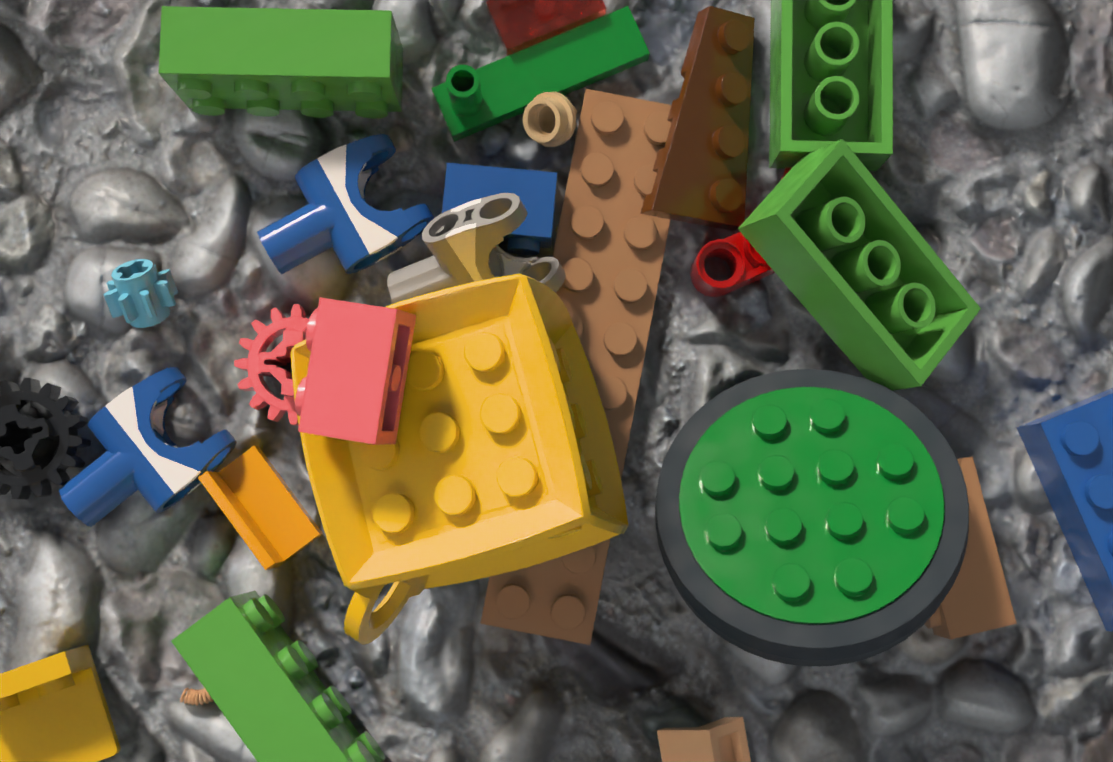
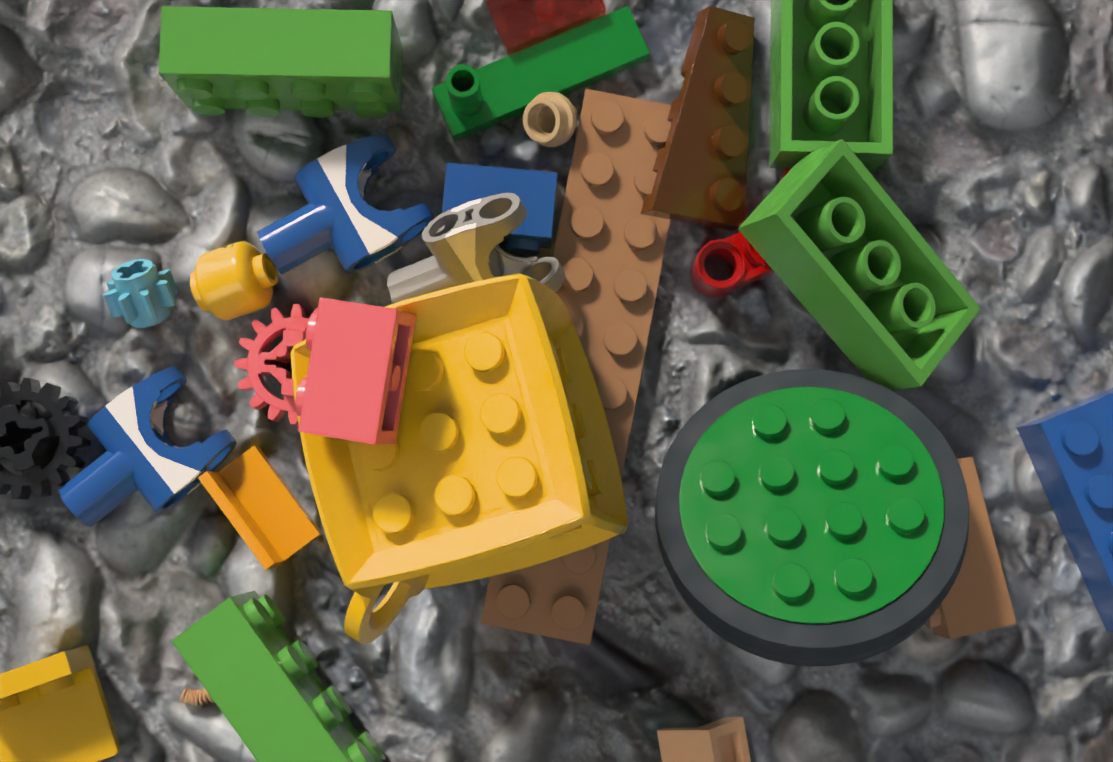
none -> yellow head [190,241,278,321]

